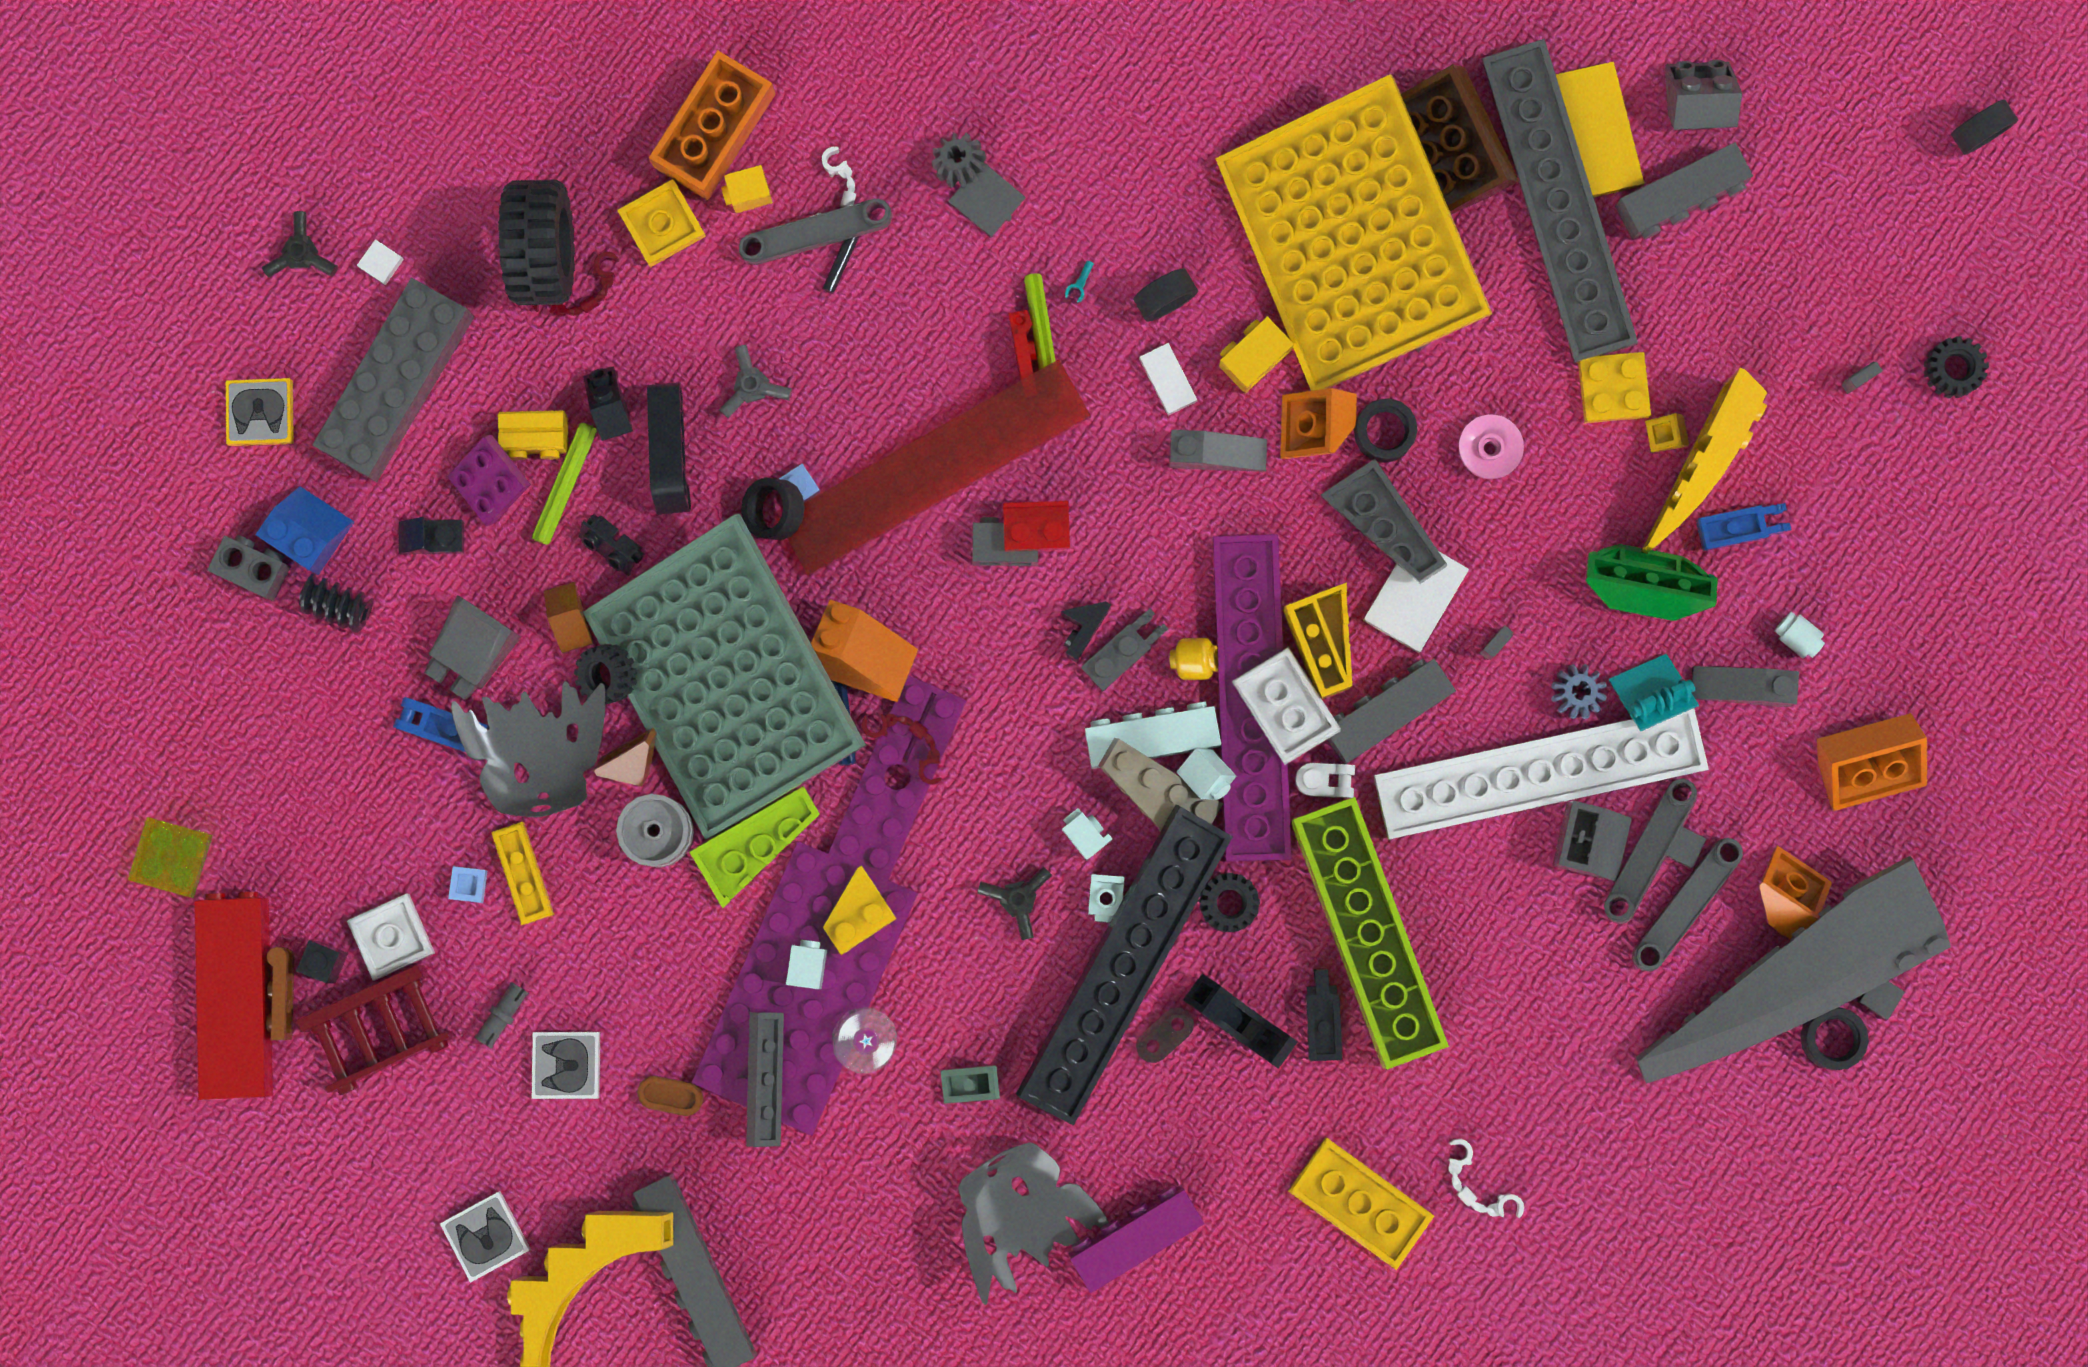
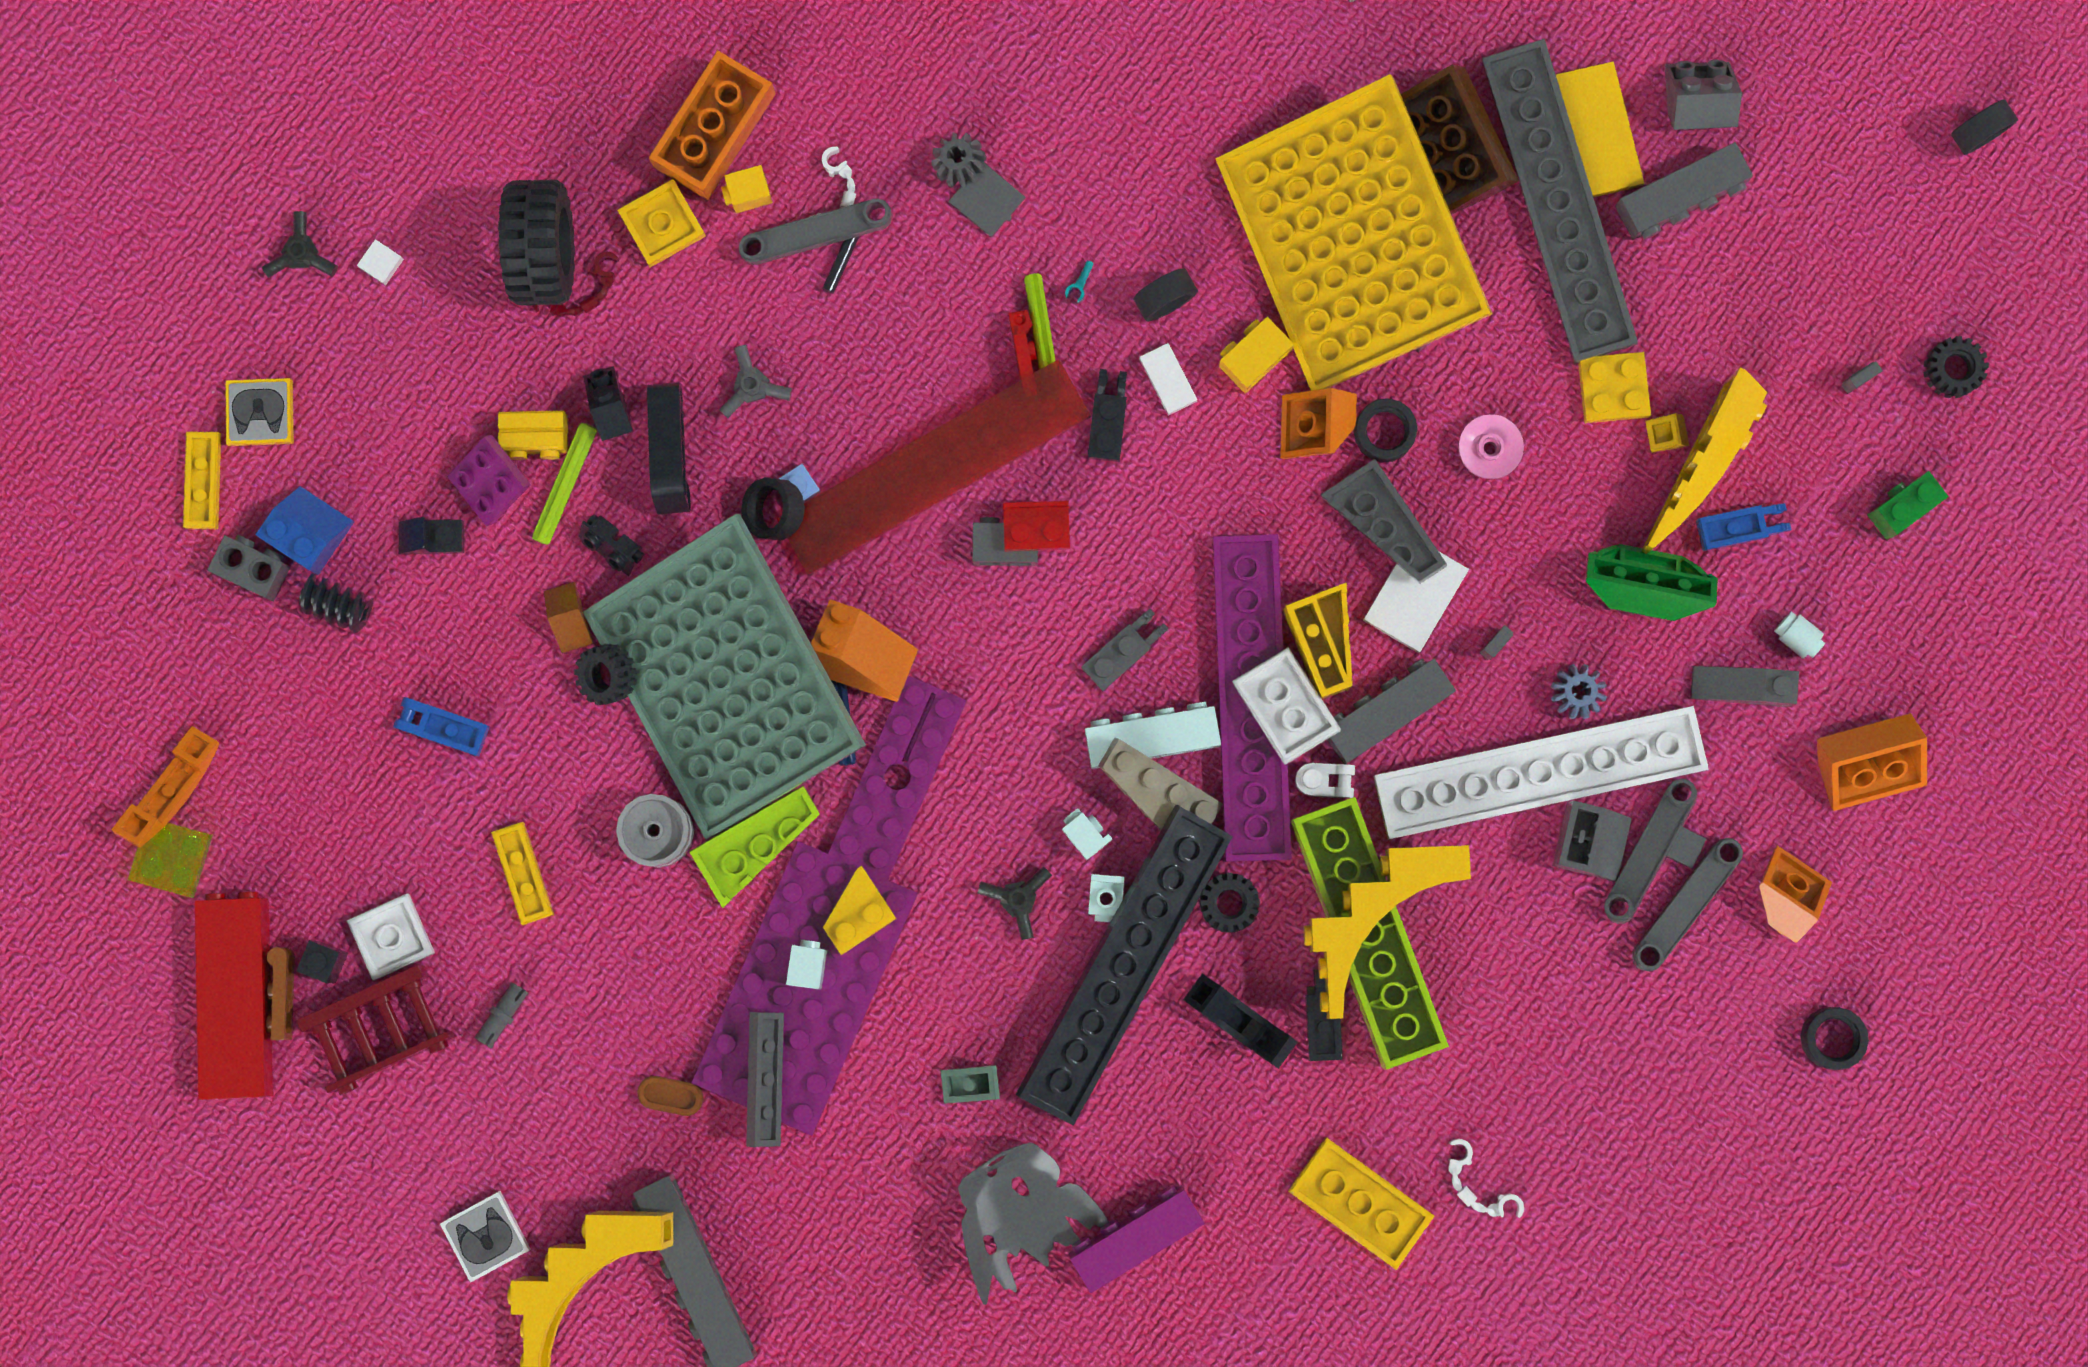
dark grey brick [312,278,474,483] -> none
dark grey hips [424,595,521,700] -> none
light blue plate [448,866,488,903] -> none
dark grey piece [451,681,605,817] -> none
tile [532,1032,600,1099] -> none
slope [593,728,657,787] -> none
clear tile [832,1007,897,1073] -> none
dark red piece [862,714,943,785] -> none
black slope [1061,601,1111,663] -> none
clear smoke plate [1136,1008,1194,1063] -> none
dark grey slope [1169,430,1267,472] -> none
yellow head [1170,638,1218,680] -> none
light aqua brick [1176,748,1237,800] -> none
teal hinge [1609,653,1699,732] -> none
dark grey wedge [1635,856,1951,1084] -> none
dark grey tile [1857,981,1905,1020] -> none
none -> orange slope [111,726,219,848]
none -> yellow tile [183,432,221,529]
none -> black hinge [1088,369,1127,462]
none -> yellow arch [1304,845,1471,1019]
none -> green brick [1867,471,1949,540]

